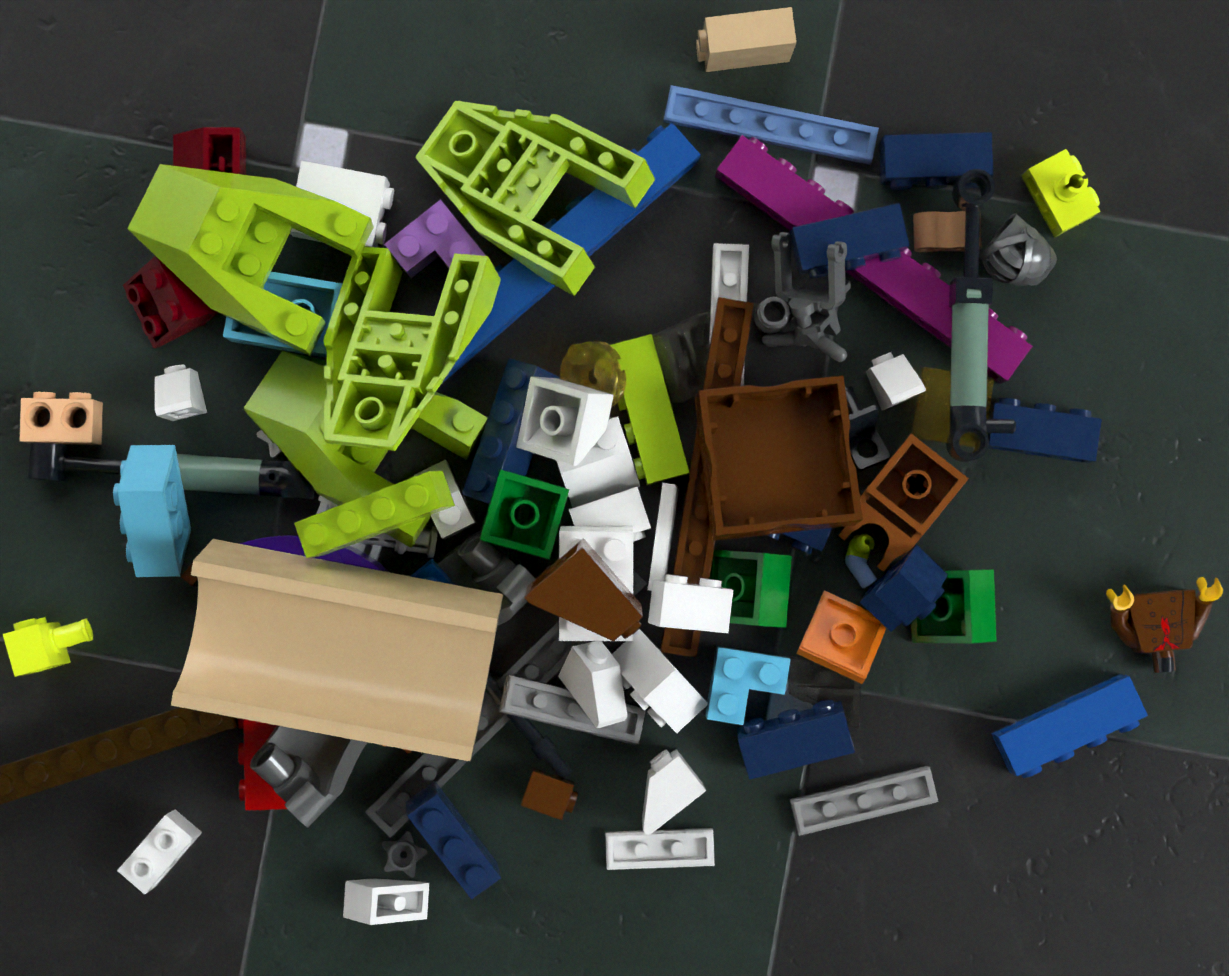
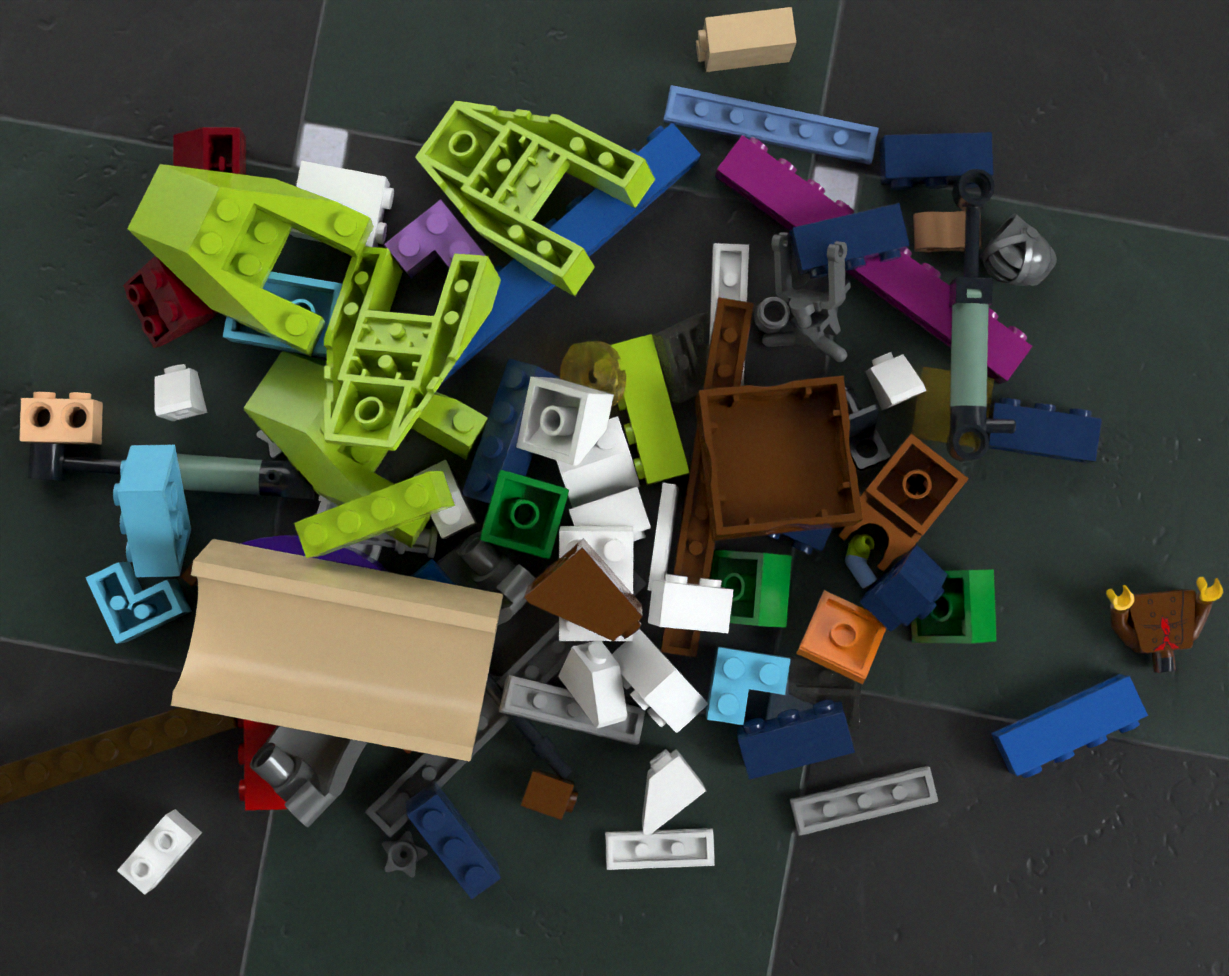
neon yellow brick [3,617,93,677] -> none
white slope [343,878,429,925] -> none
neon yellow brick [1021,149,1101,238] -> none
none -> medium azure brick [86,562,192,644]

